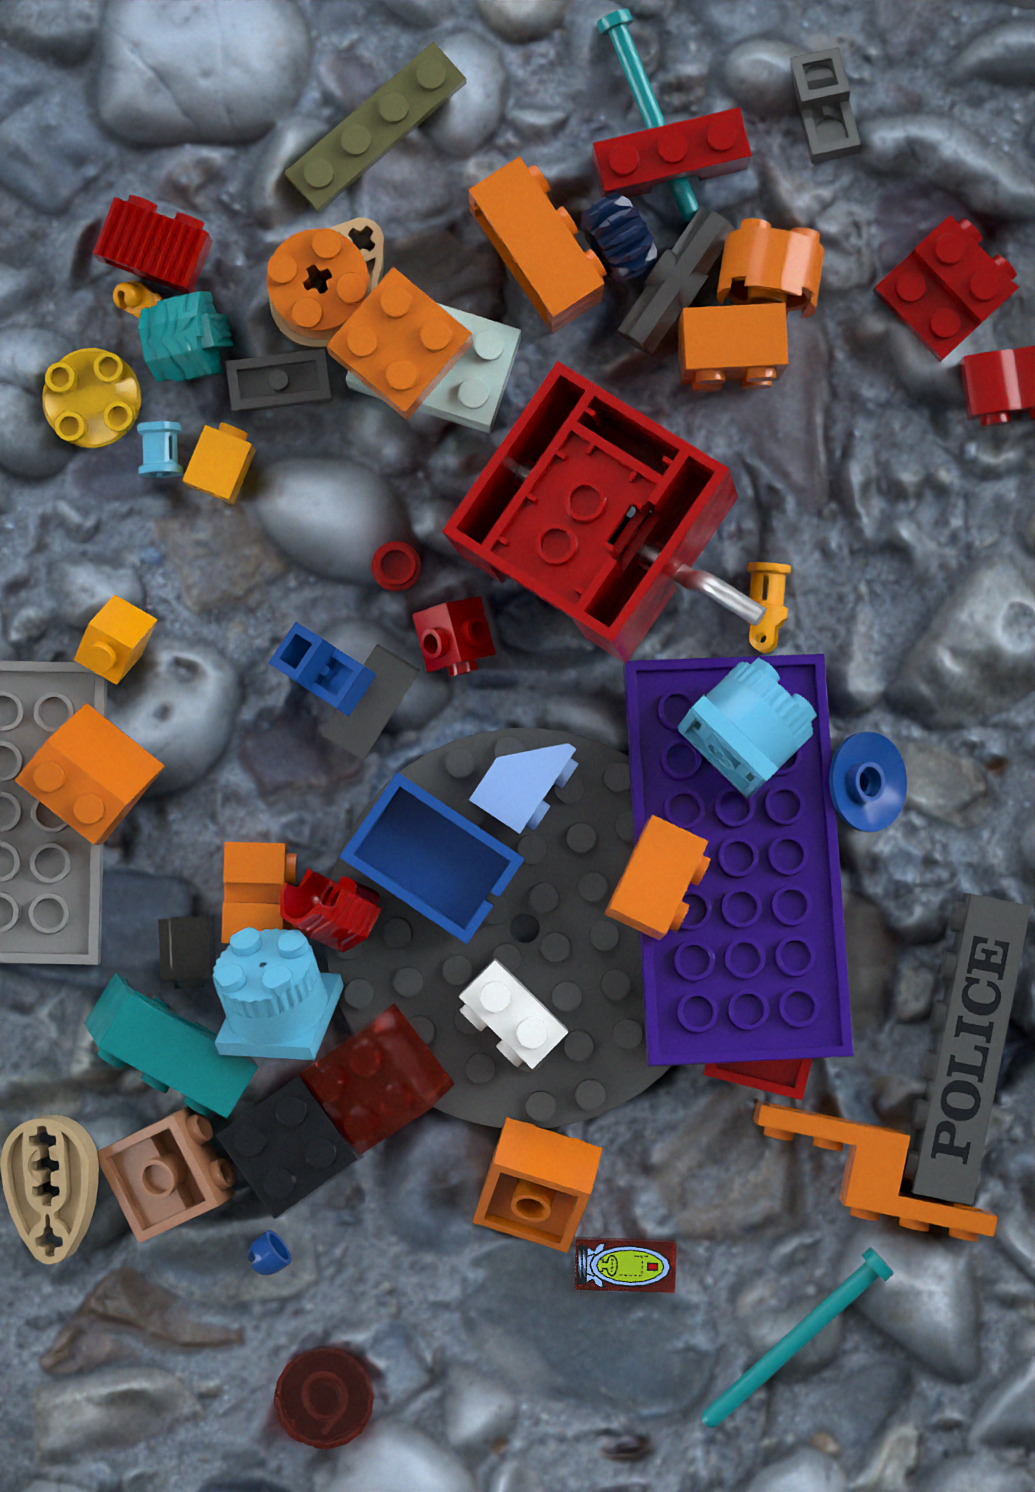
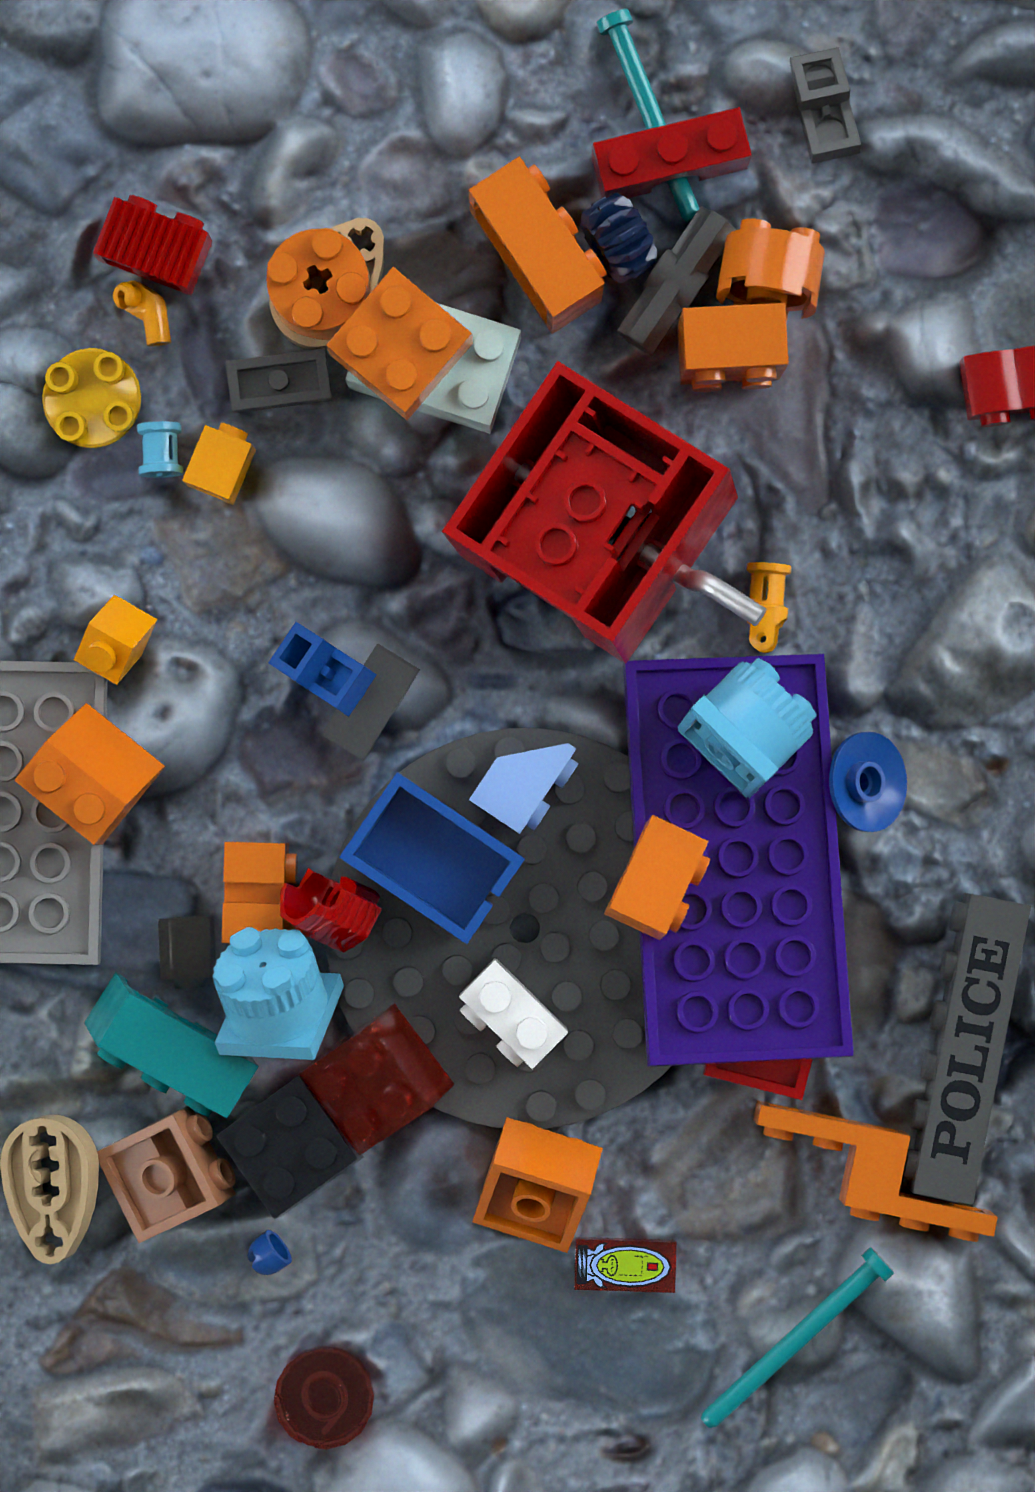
teal hair [138,291,233,382] -> none
olive plate [284,41,467,214] -> none
red plate [371,541,421,592] -> none
red brick [412,596,496,677] -> none
red plate [872,215,1019,362] -> none

